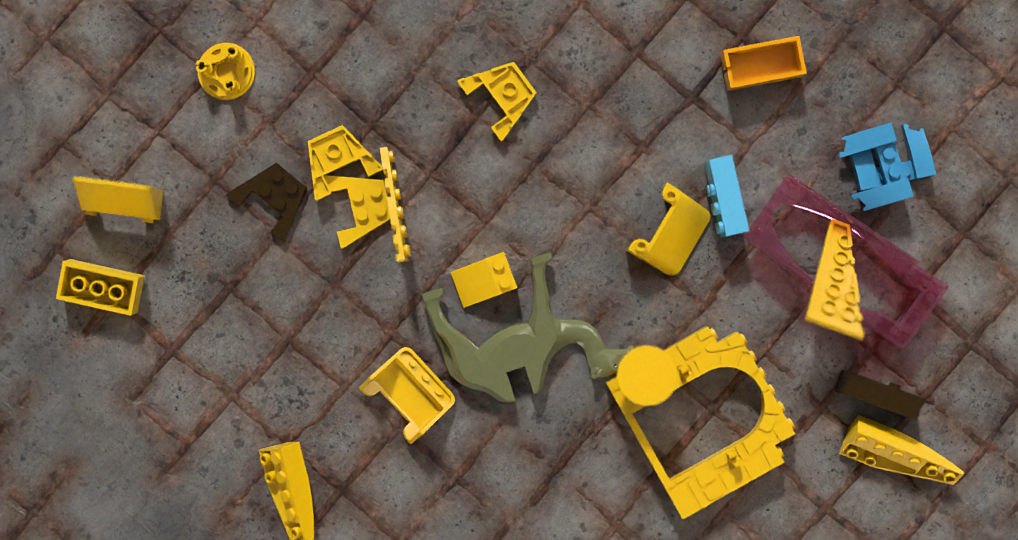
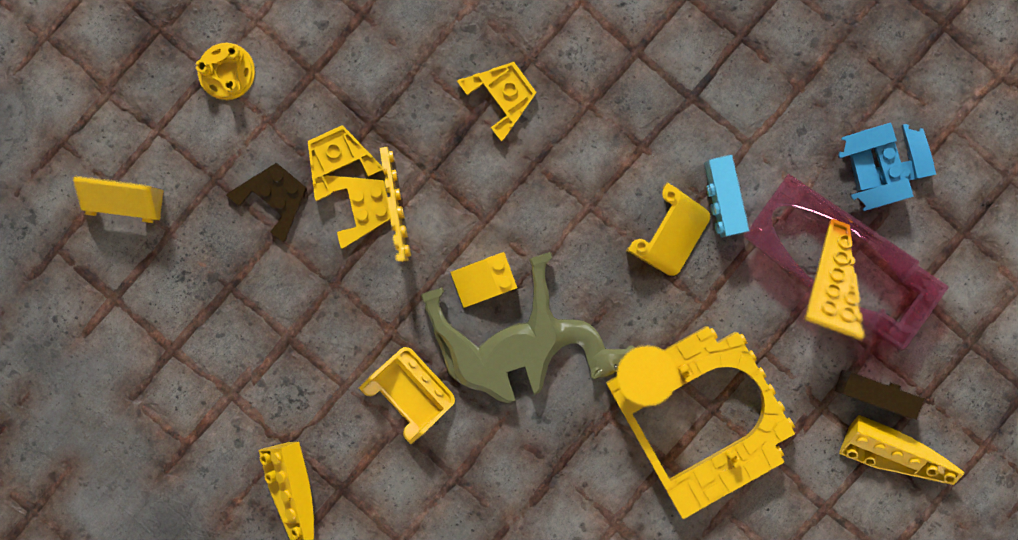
yellow brick [56,259,145,316] -> none
light orange piece [720,36,807,91] -> none

